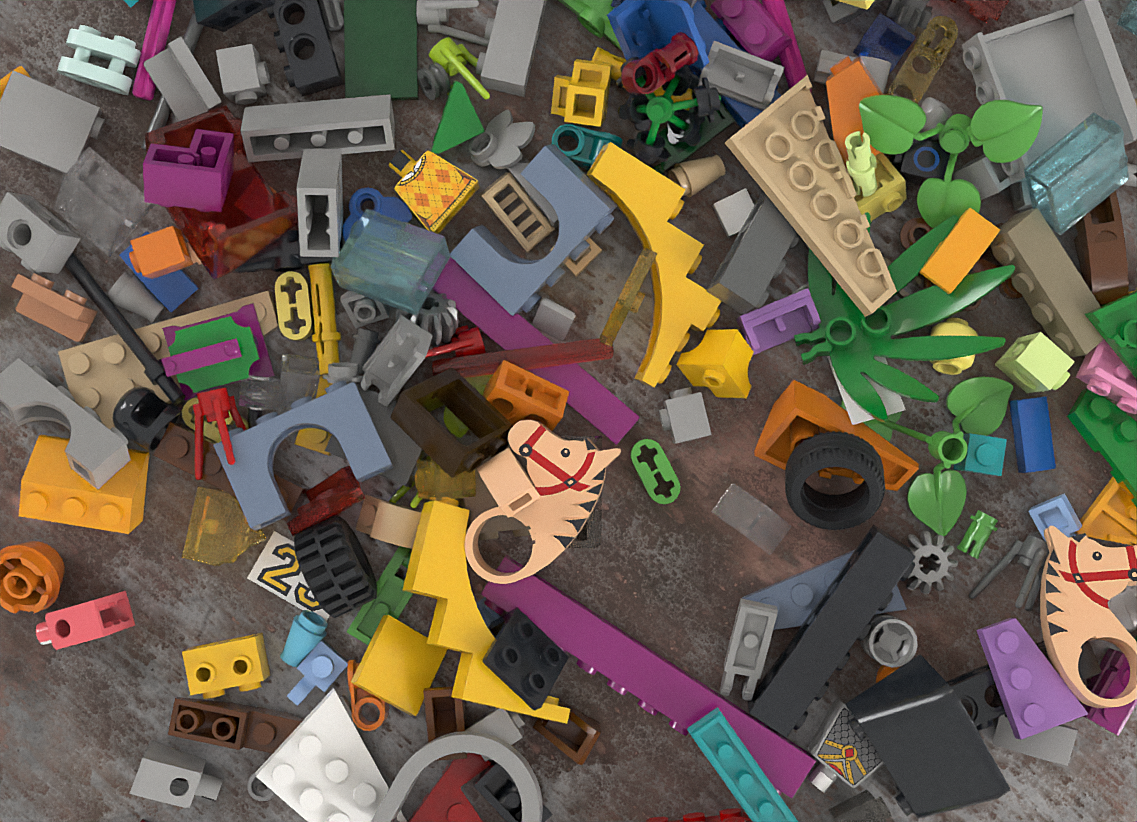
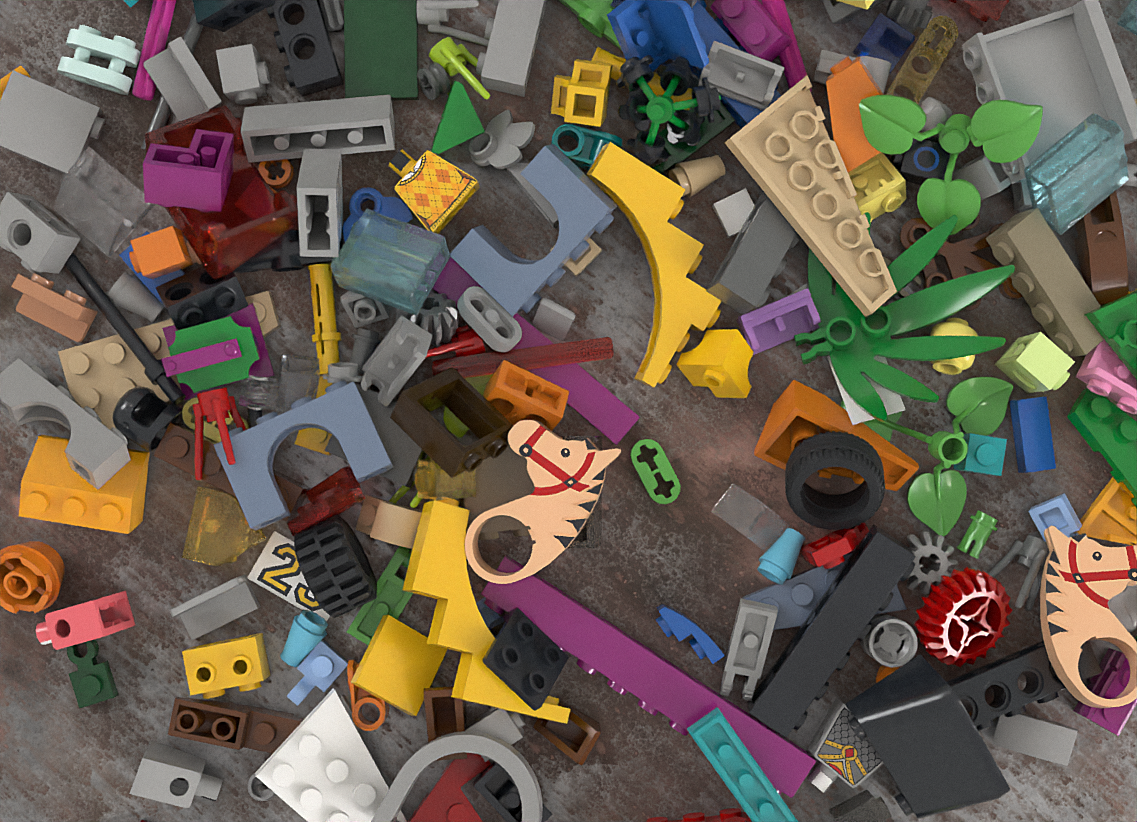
light yellow beam [275,271,314,341] -> none
light nougat brick [477,447,541,518] -> none
tan slope [479,172,555,252] -> none
clear yellow plate [599,248,657,347] -> none
dark red connector [621,32,698,94] -> none
light grey brick [659,387,712,444] -> none
yellowish green pin [845,131,878,197] -> none
light orange slope [919,208,1000,294] -> none
medium lavender wing [976,618,1088,740] -> none
none -> dark green plate [67,639,119,709]
none -> black brick [155,257,249,331]
none -> light grey panel [169,575,261,640]
none -> orange bush [258,159,294,189]
none -> light grey plate [457,286,522,352]
none -> blue slope [655,604,725,664]
none -> medium azure cone [757,528,805,585]
none -> red wing [800,523,869,569]
none -> red gear [914,567,1013,667]

